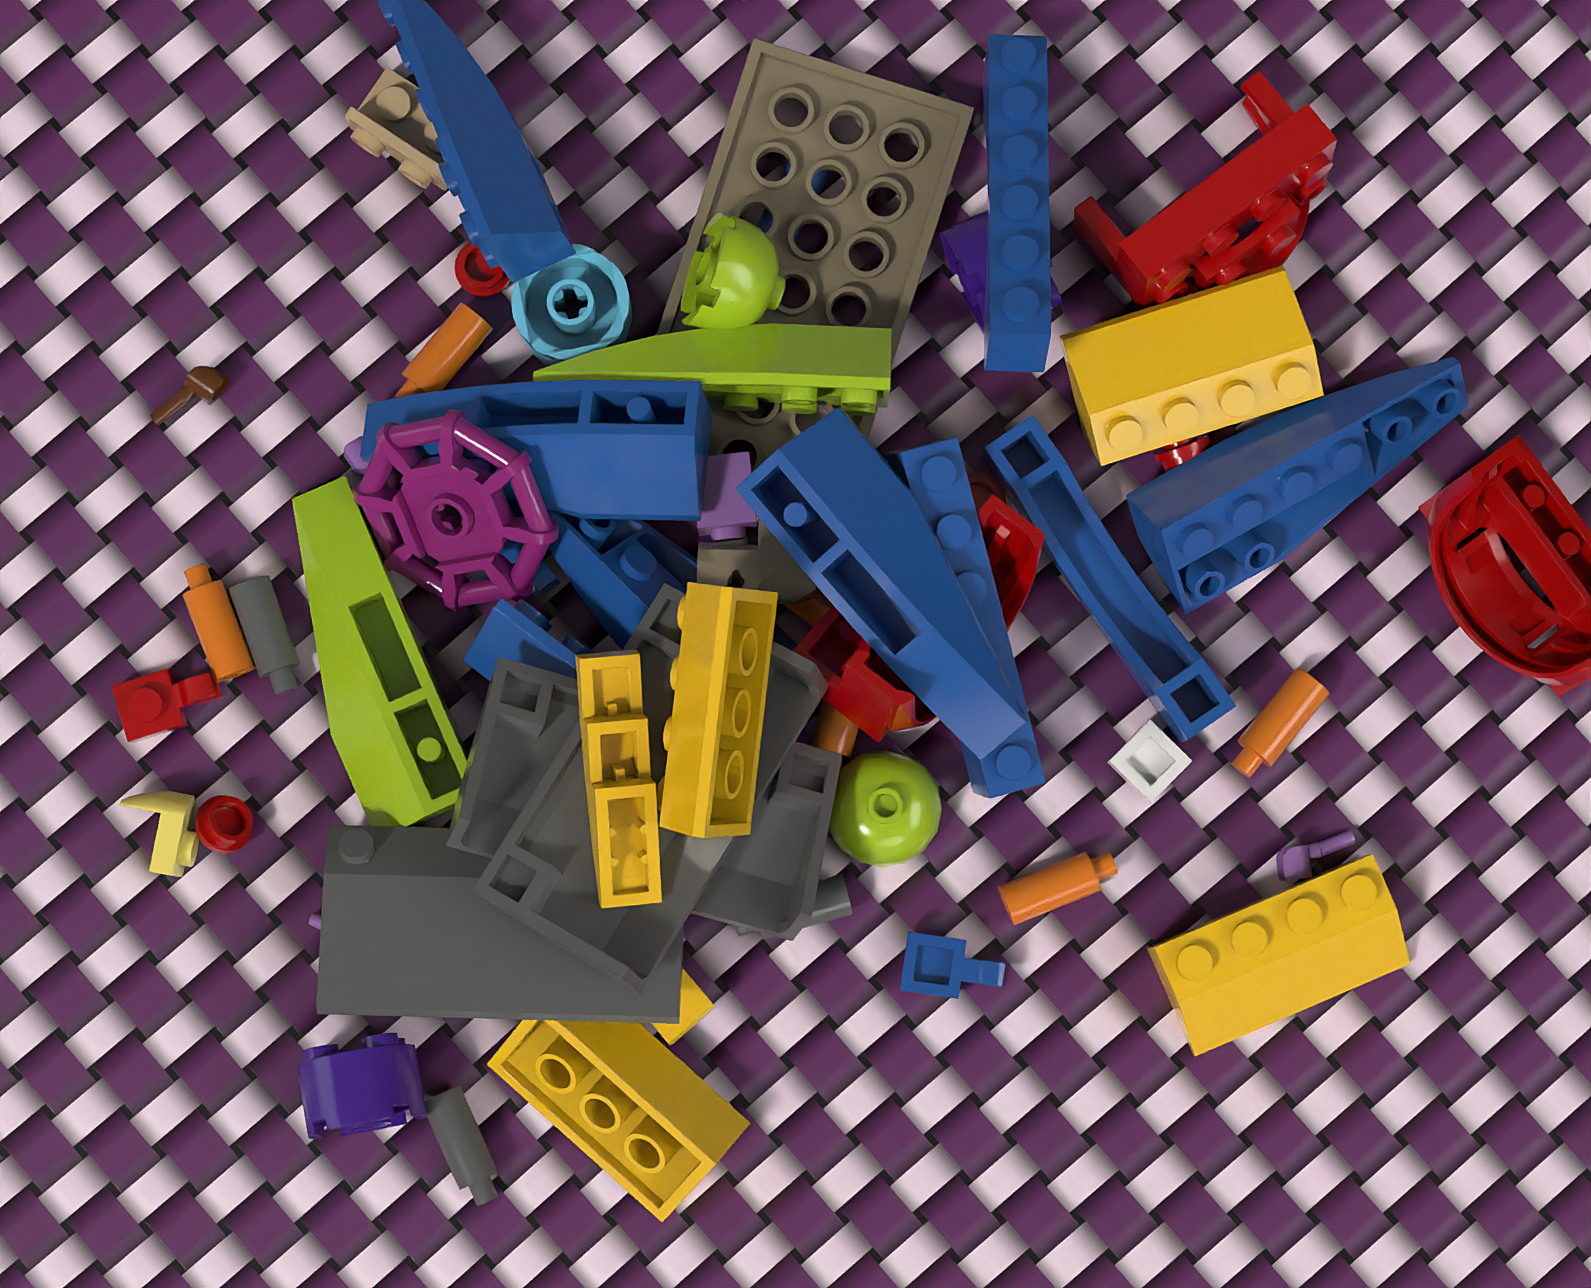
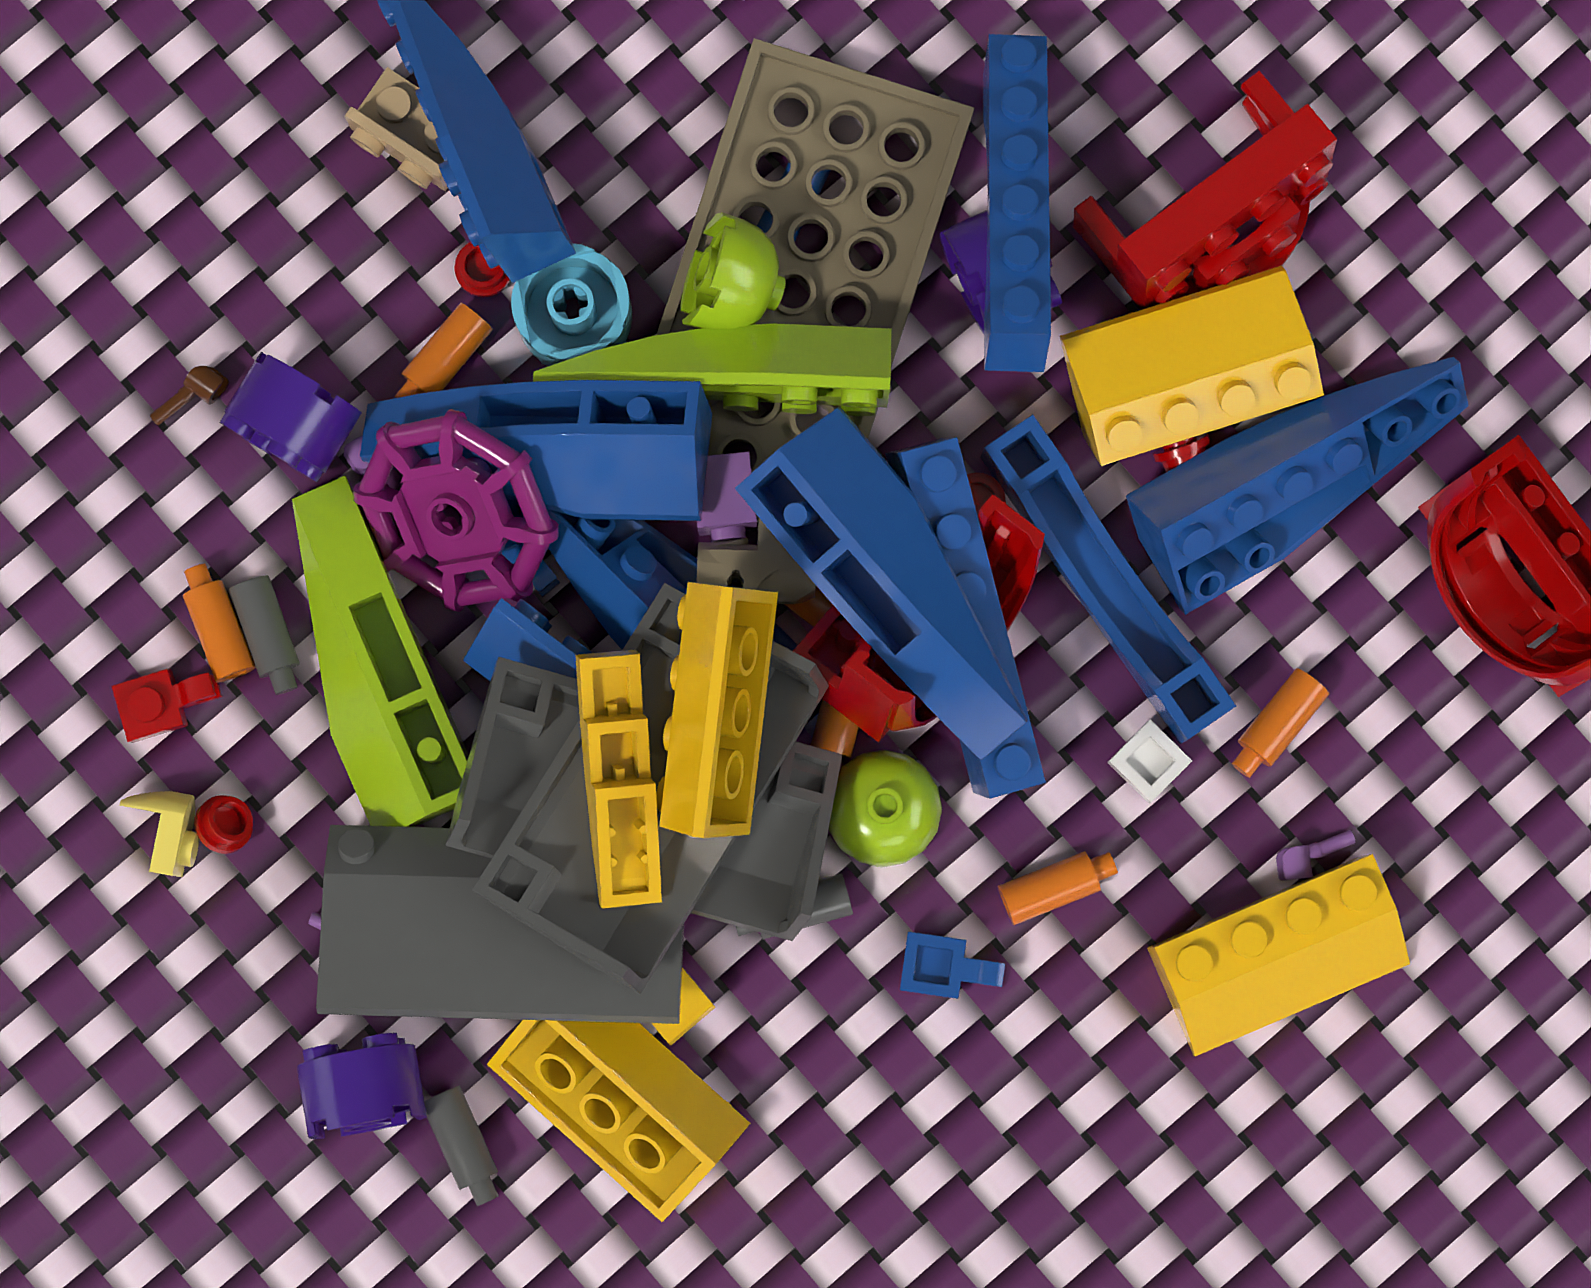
none -> dark purple brick [219,352,362,482]

